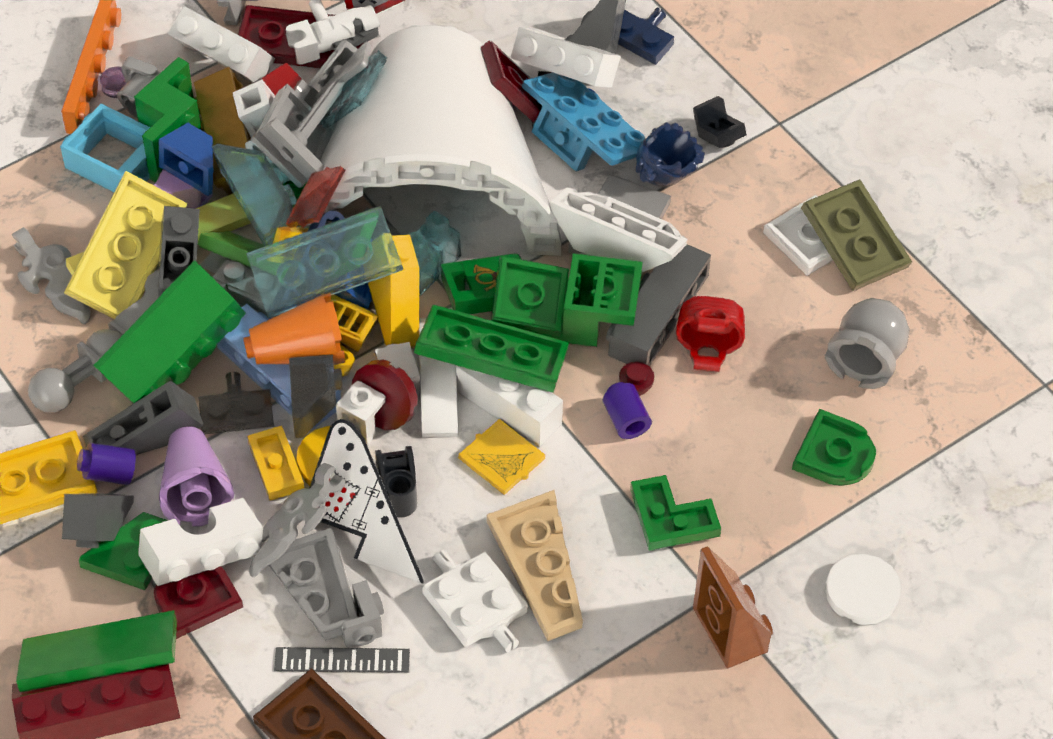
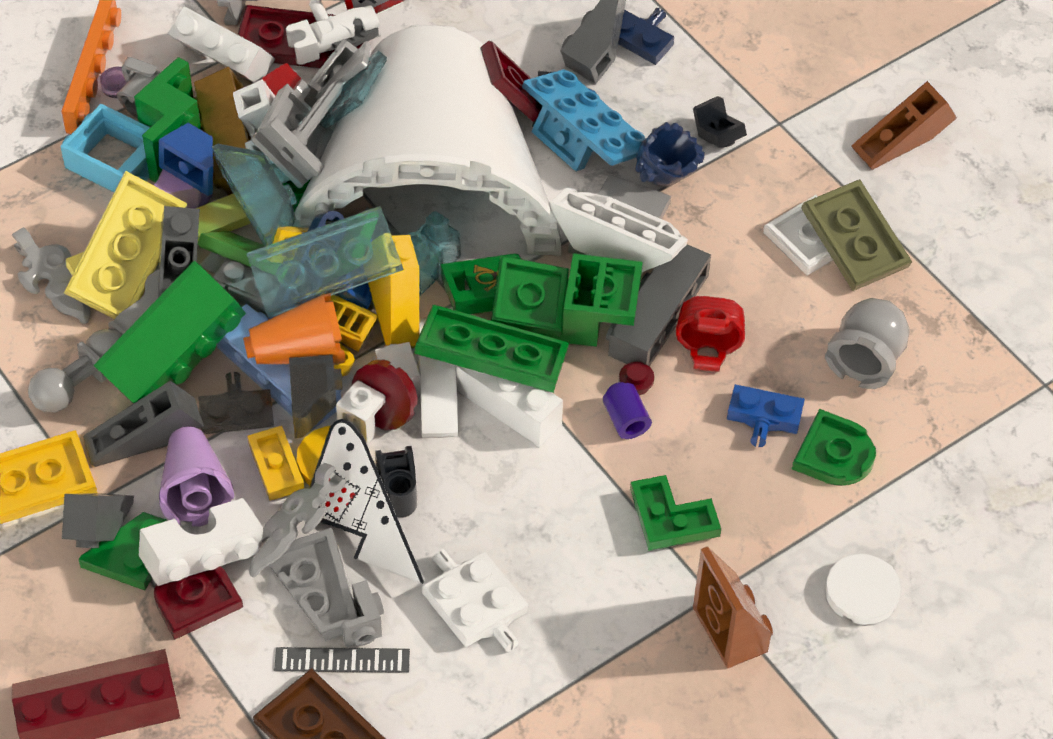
green tile [16,610,177,692] -> none
dark purple brick [77,443,136,485] -> none
clear red piece [286,166,346,228] -> none
yellow piece [458,419,545,495] -> none
tan wing [487,490,583,641] -> none
white arch [511,27,621,88] -> none
none -> blue plate [727,384,805,447]
none -> dark orange slope [851,81,957,170]

